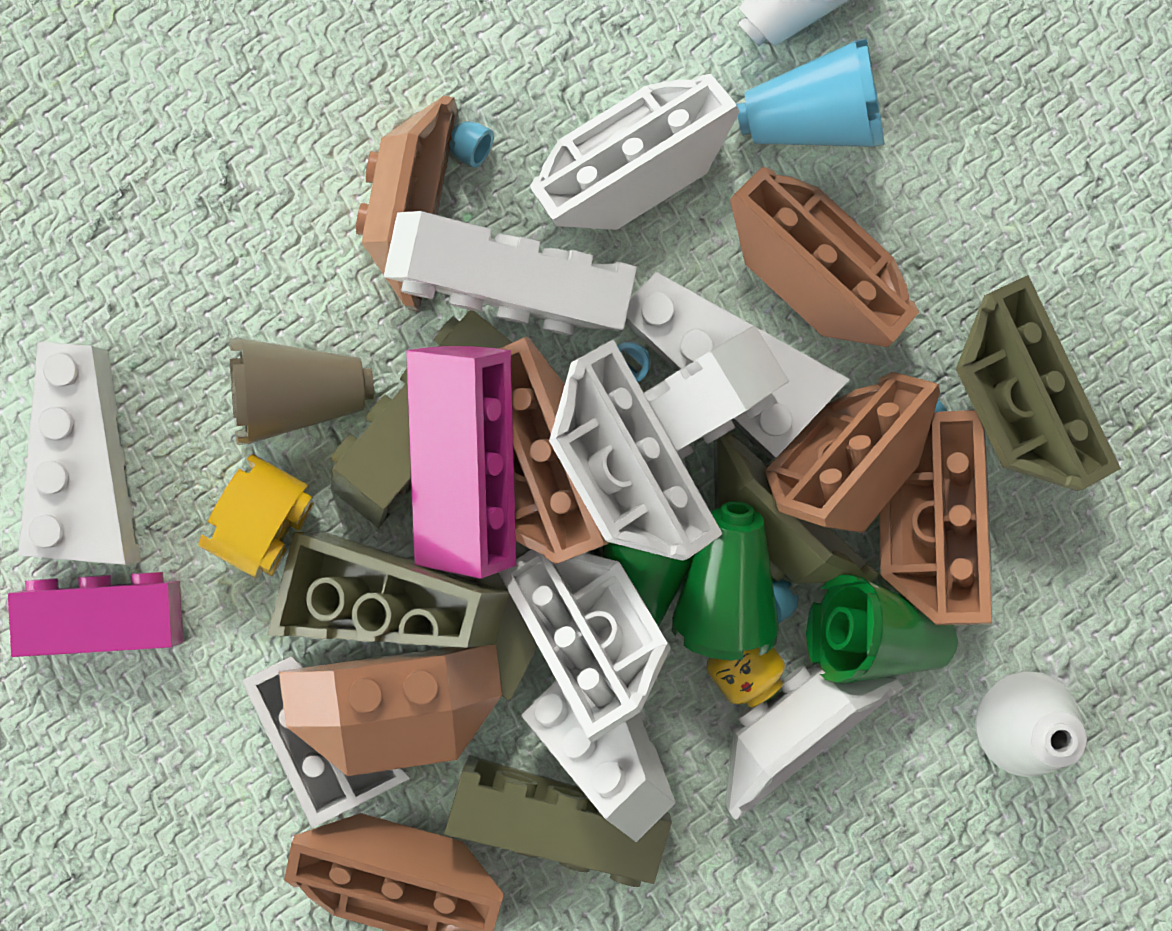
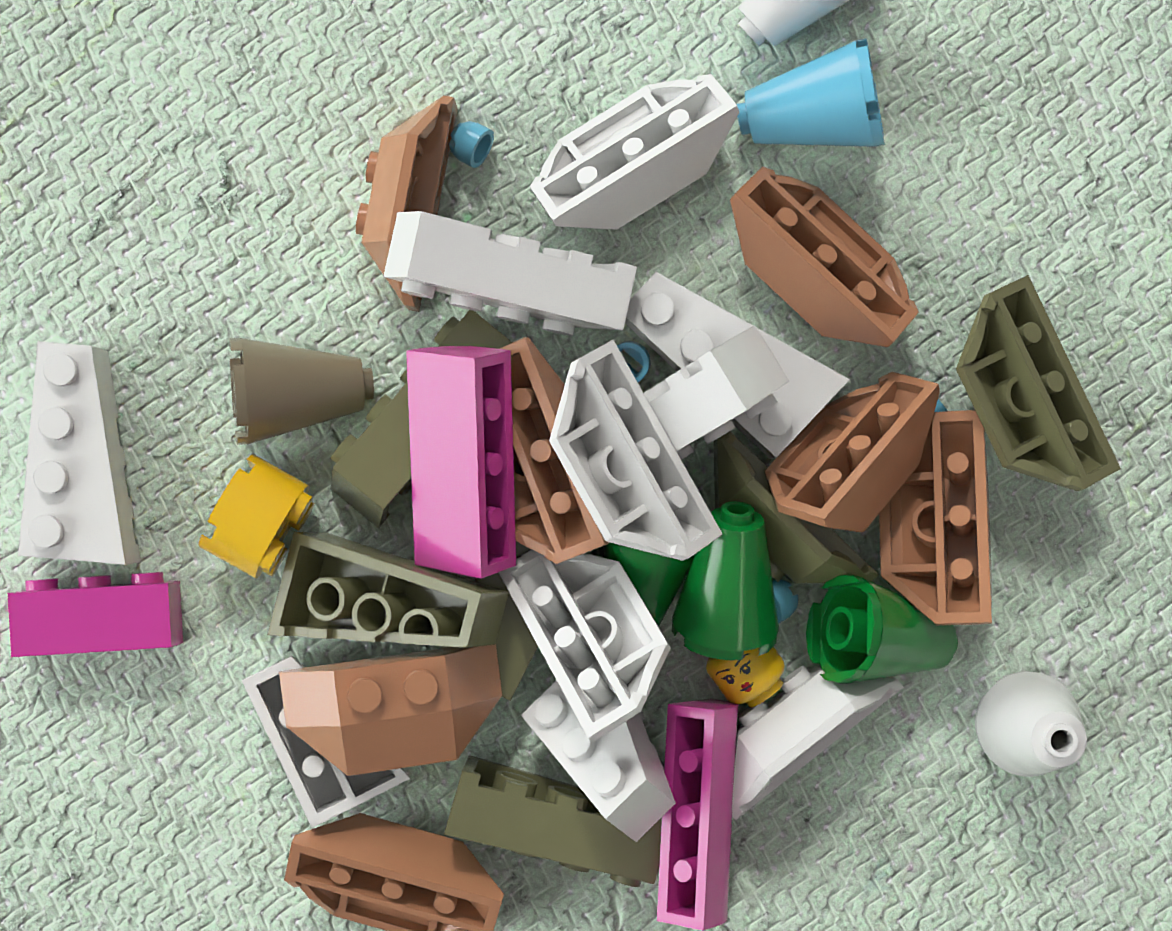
none -> dark pink brick [657,699,738,931]

